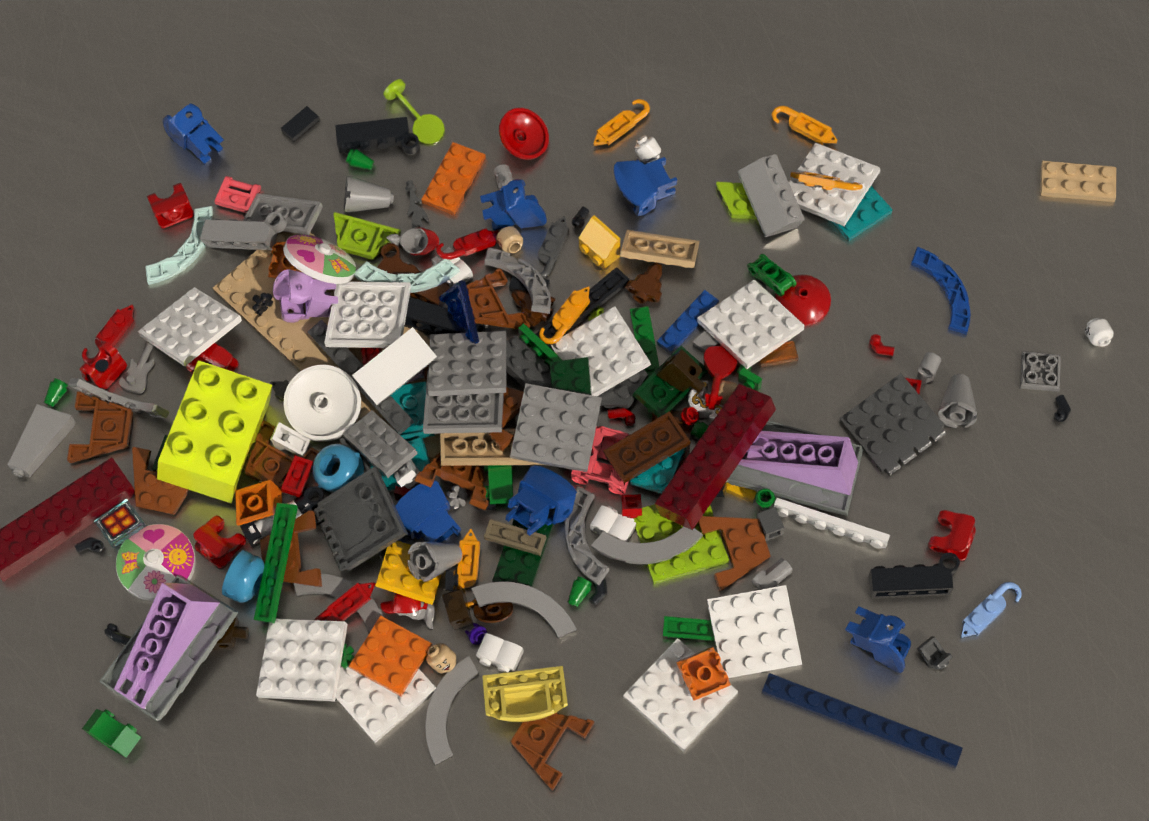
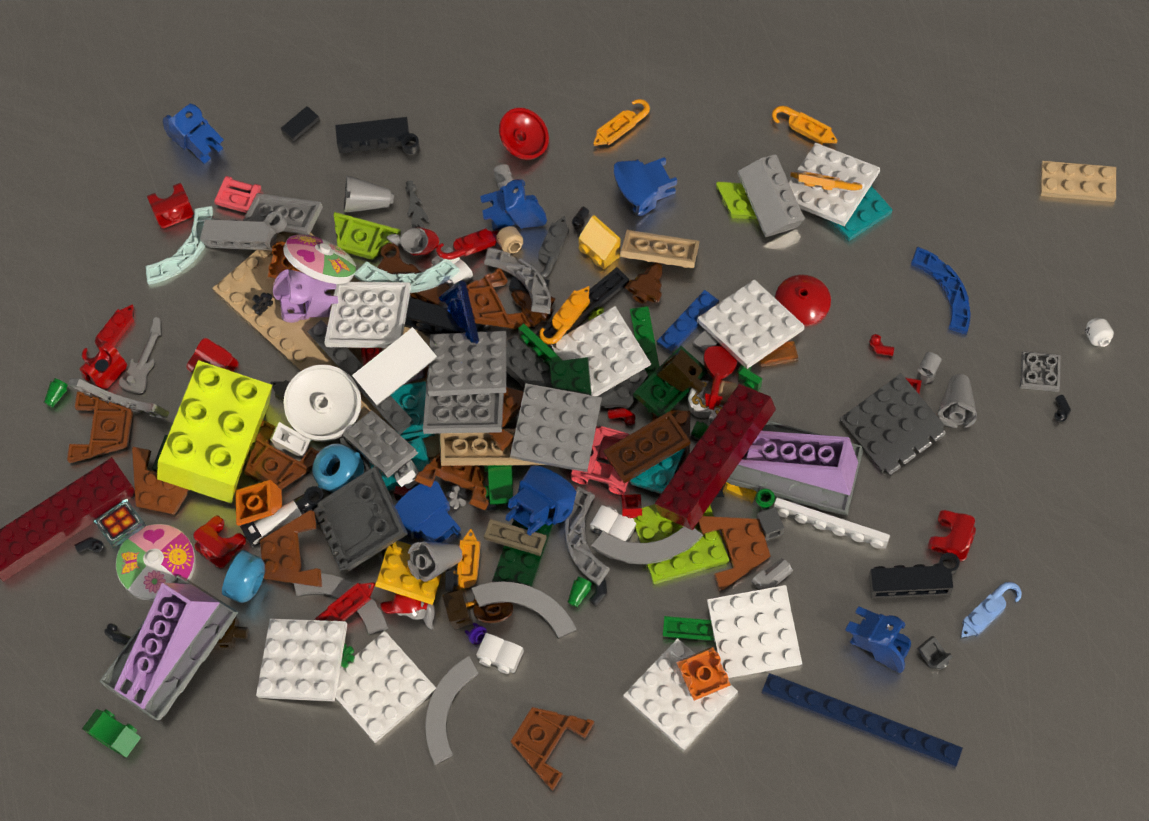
light grey slope [7,404,76,477] -> none
white plate [138,287,242,366] -> none
green plate [254,503,298,623] -> none
red plate [281,455,313,498] -> none
green cone [346,149,374,170] -> none
orange plate [349,615,433,697] -> none
lime piece [383,79,445,144] -> none
orange plate [421,142,486,216] -> none
tan head [426,643,456,673] -> none
light yellow slope [482,666,568,722] -> none
white head [634,135,661,163] -> none
red plate [681,407,699,426] -> none
green piece [747,254,796,296] -> none

